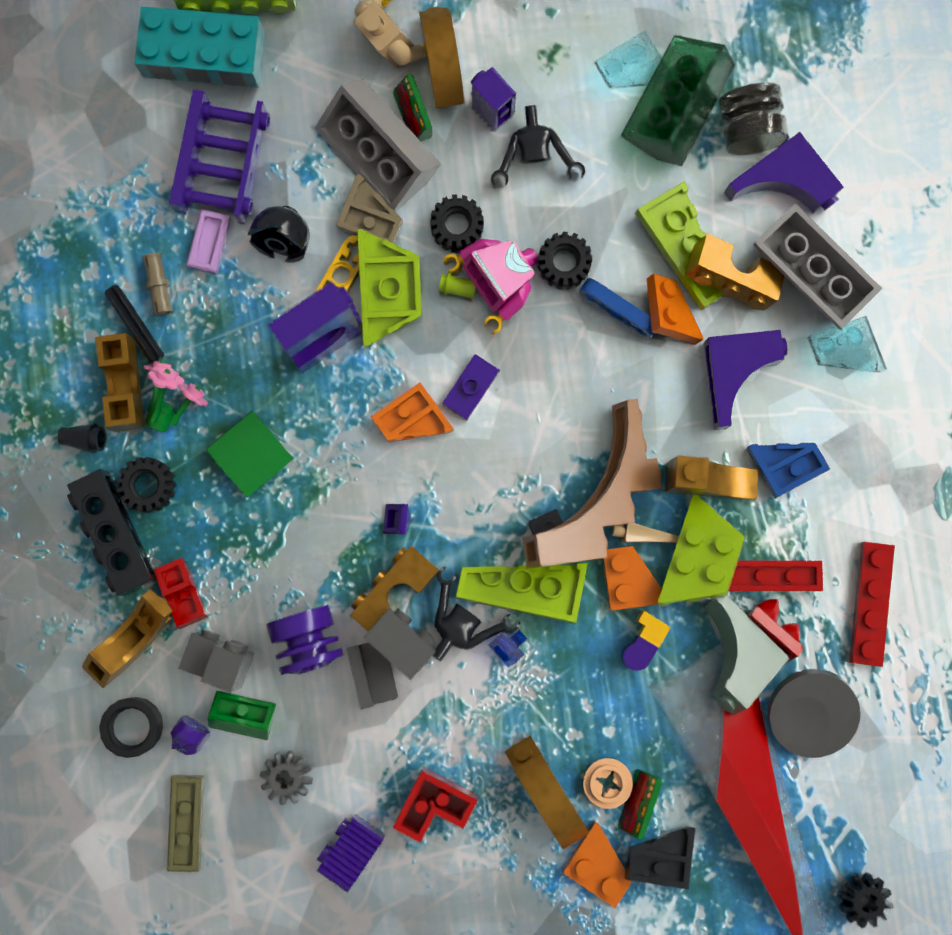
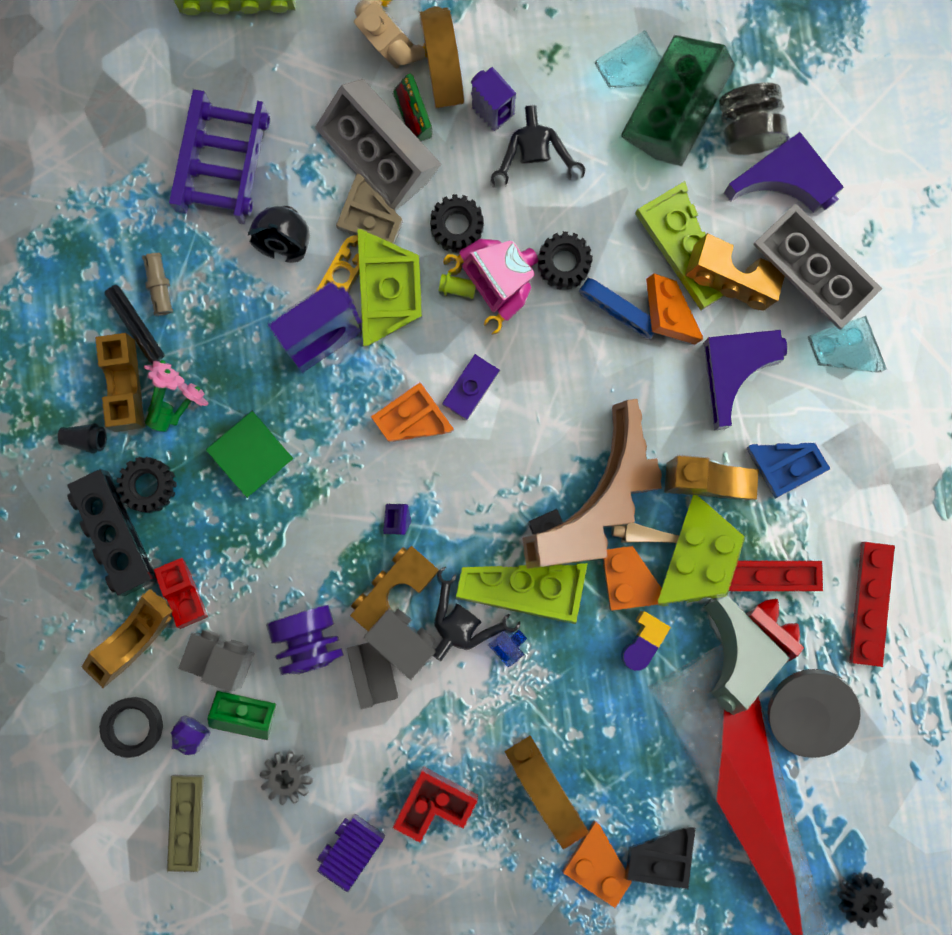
teal brick [134,6,265,88] -> none
lavender tile [186,209,232,275] -> none
light nougat gear [583,758,633,809] -> none
slope [618,769,663,840] -> none

